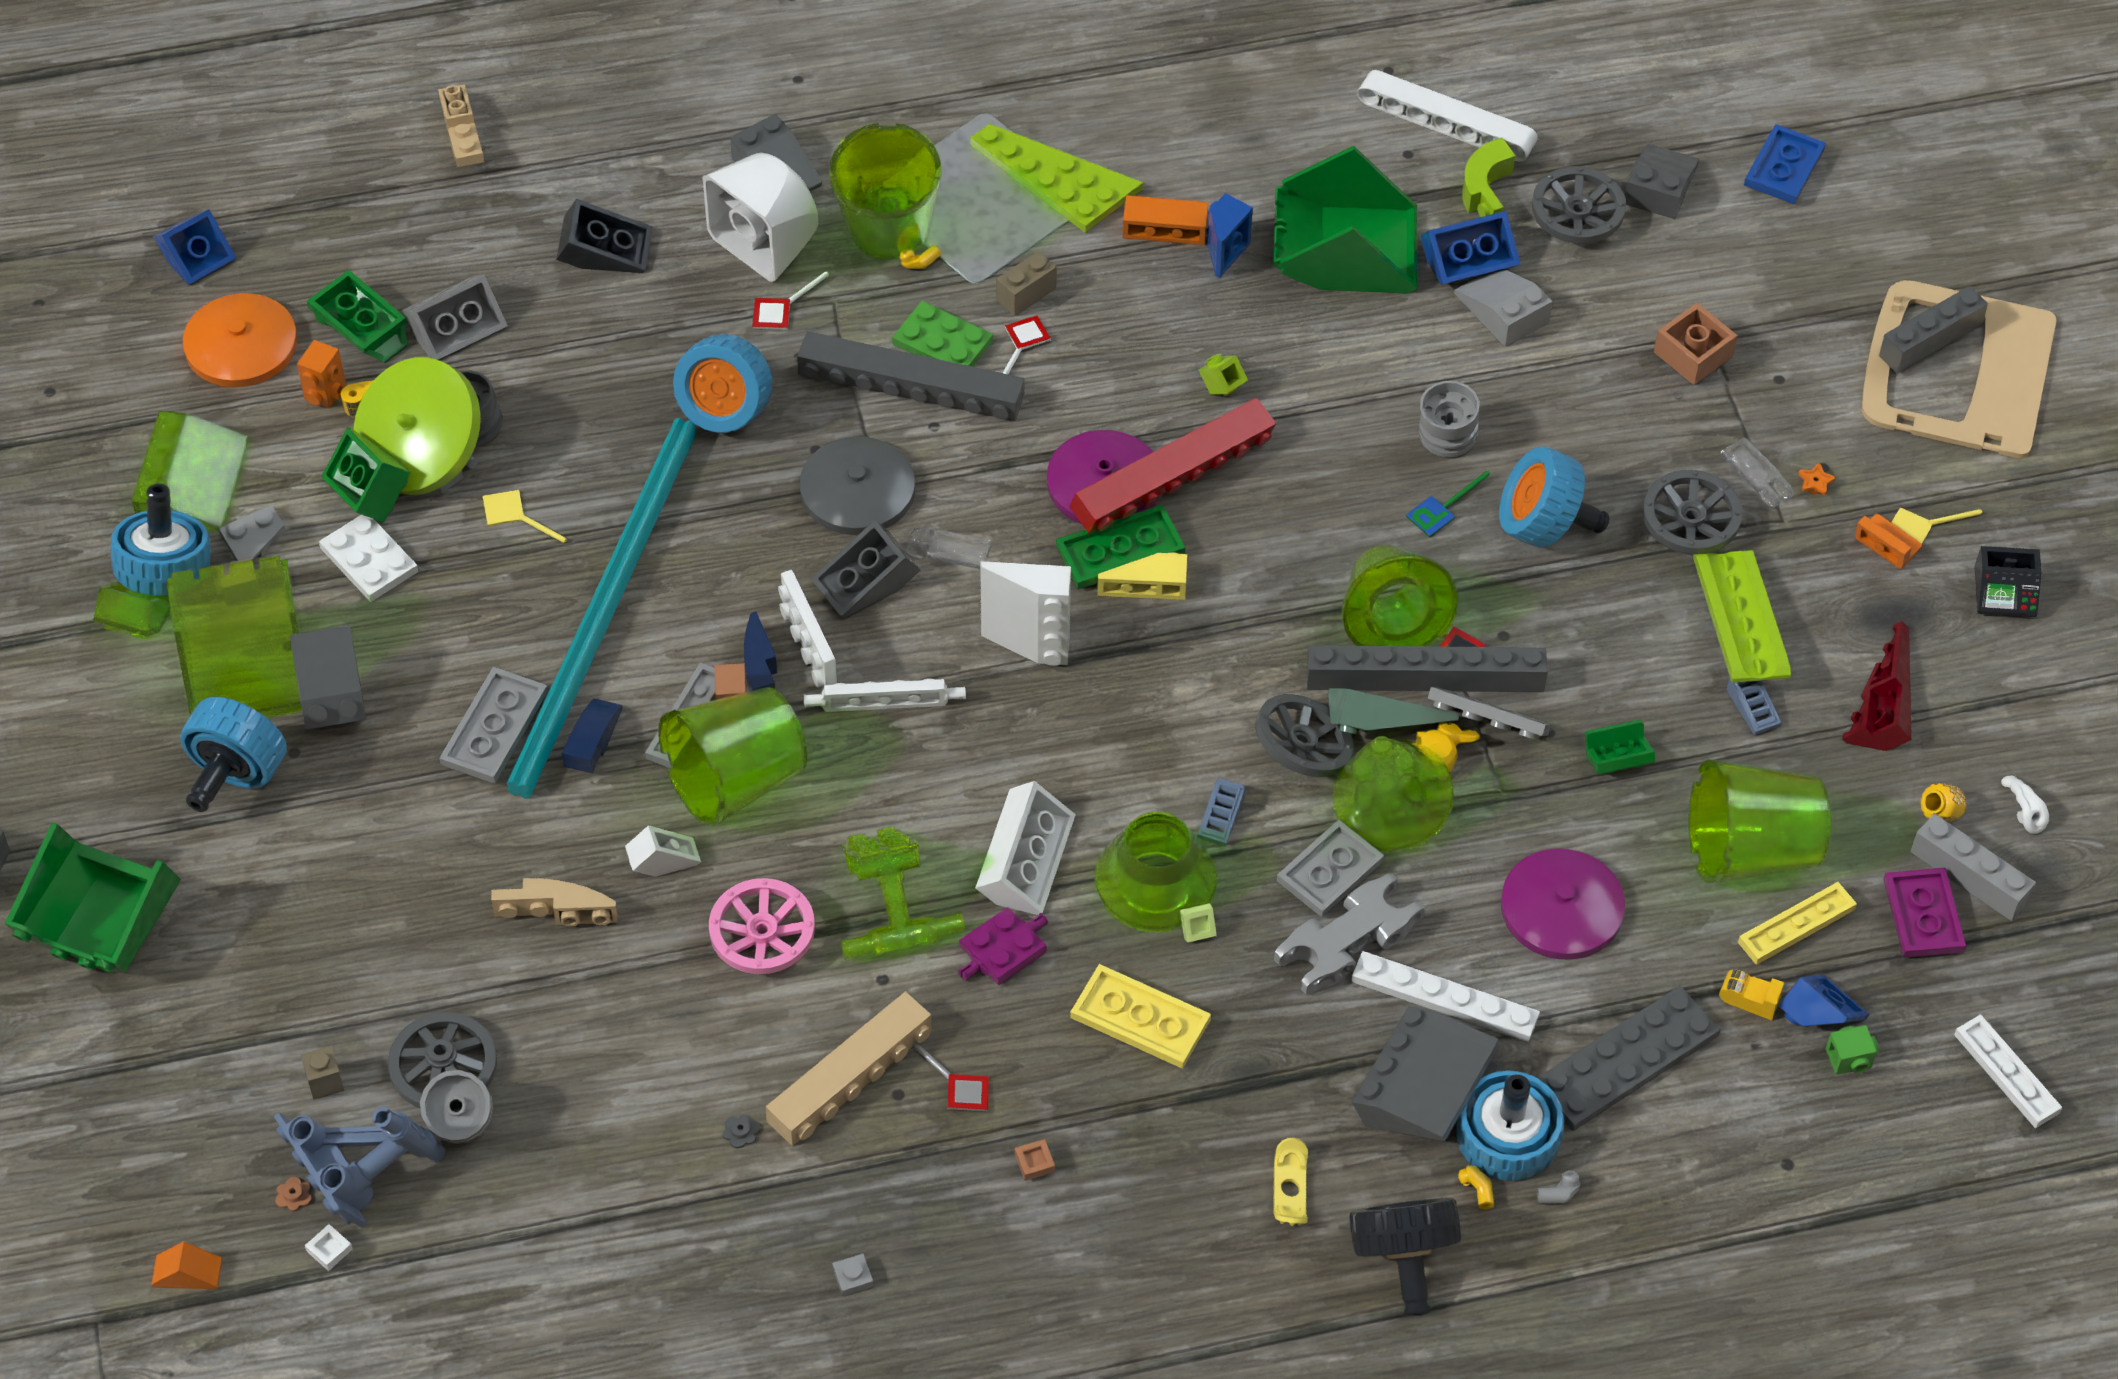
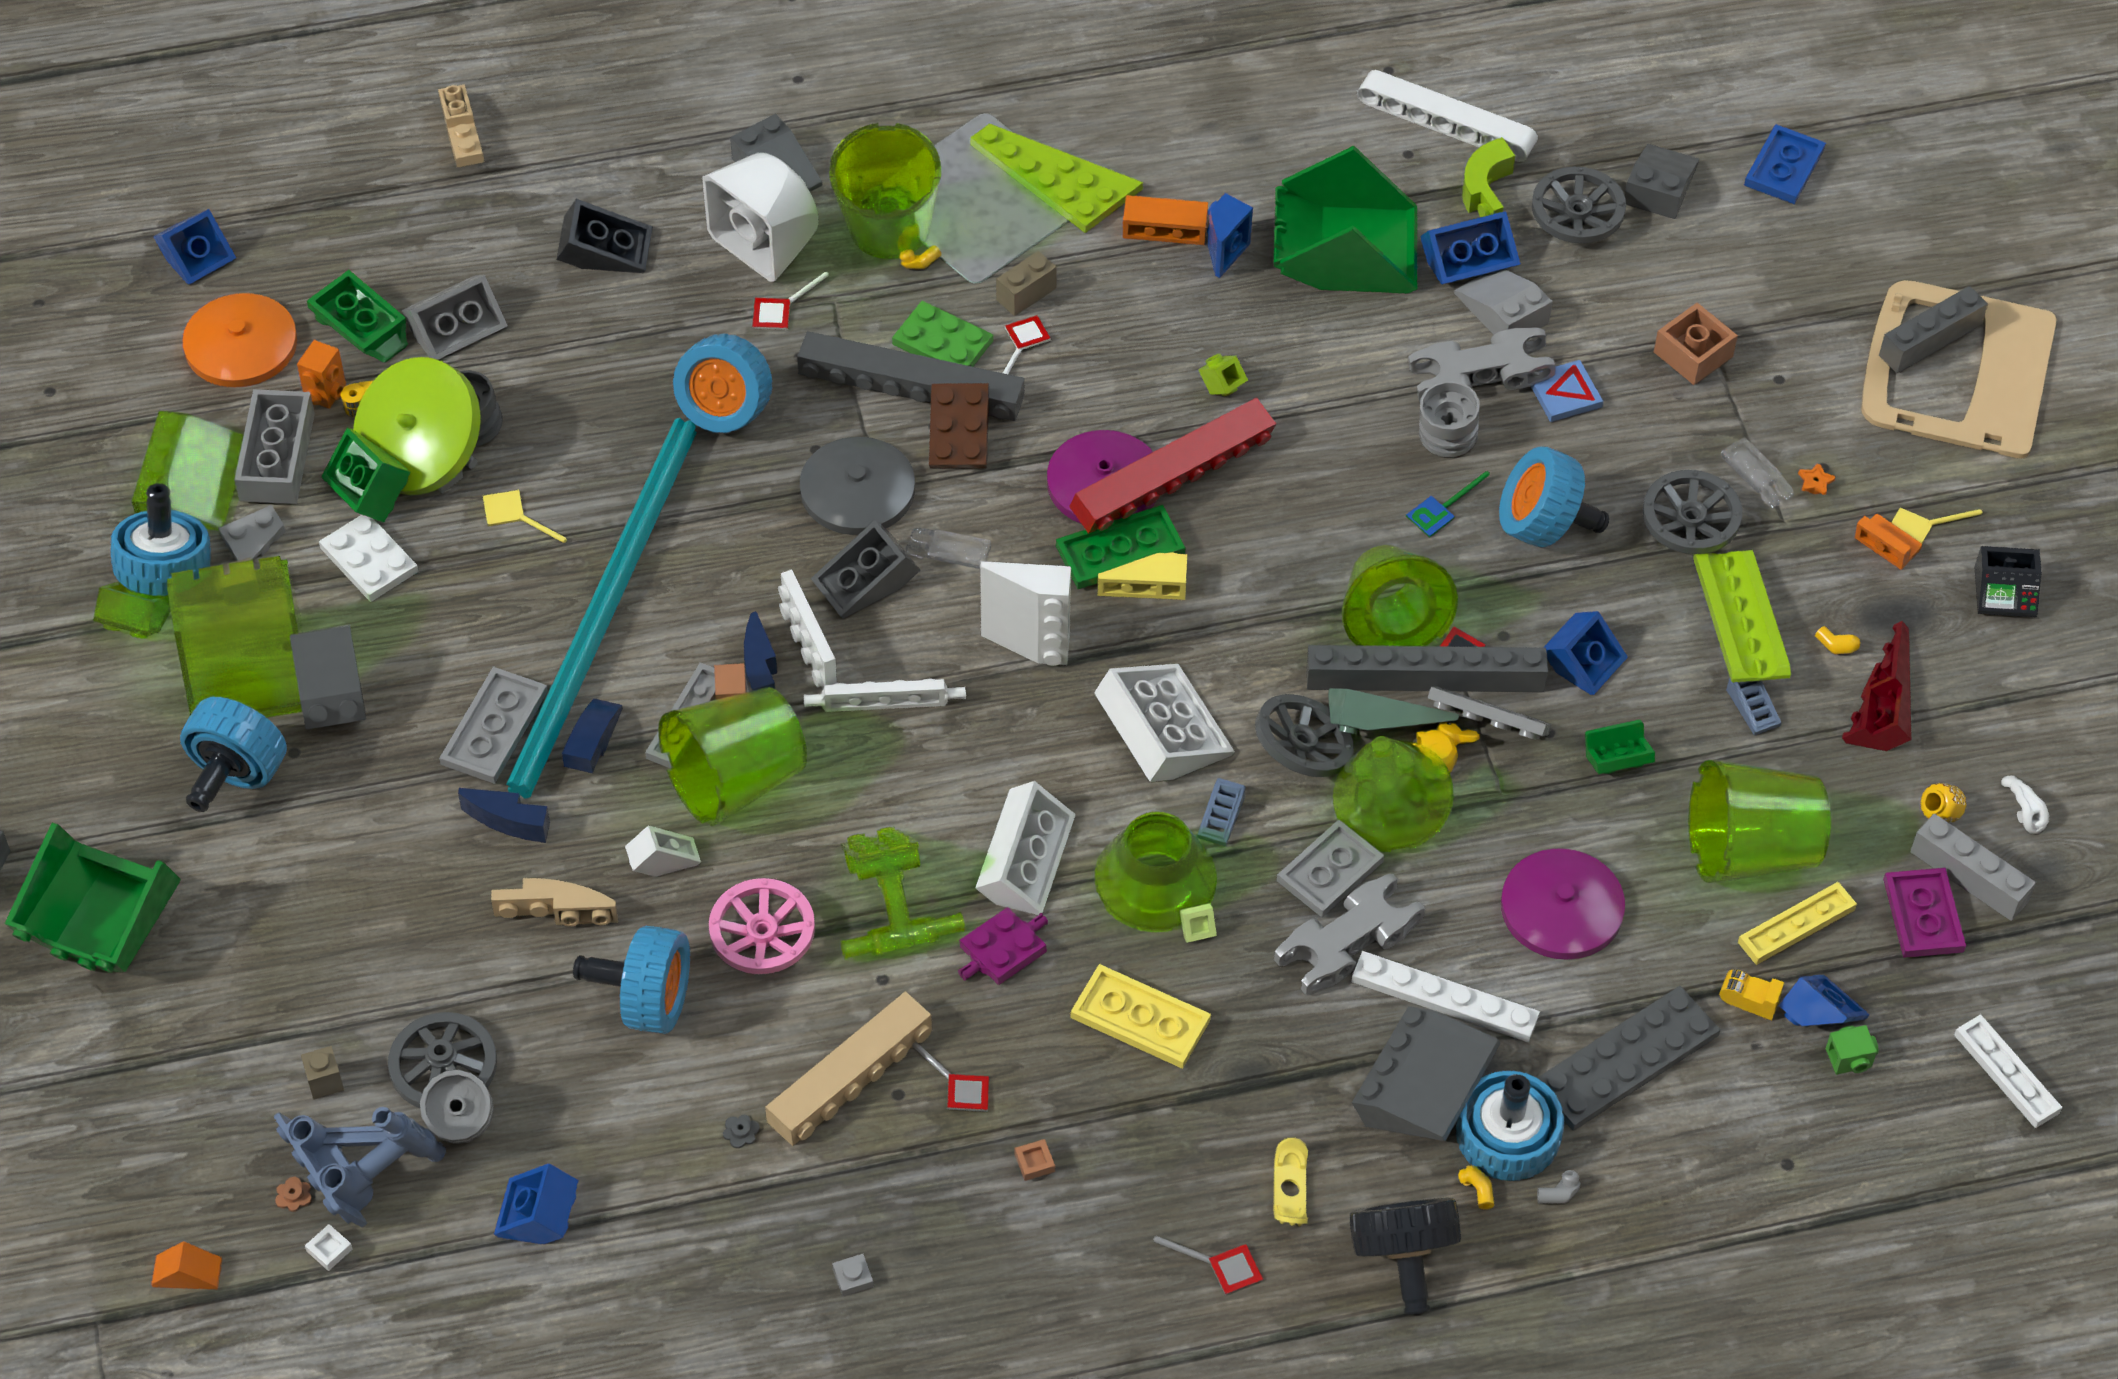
none -> light grey brick [234,389,315,504]
none -> dark blue slope [458,788,550,843]
none -> blue slope [494,1163,579,1244]
none -> dark azure wheel [573,926,690,1034]
none -> reddish brown plate [929,383,989,468]
none -> white slope [1094,664,1235,782]
none -> piece [1154,1236,1263,1295]
none -> light grey piece [1408,328,1555,402]
none -> medium blue tile [1531,360,1603,422]
none -> blue slope [1543,611,1628,695]
none -> yellow arm [1815,626,1861,655]

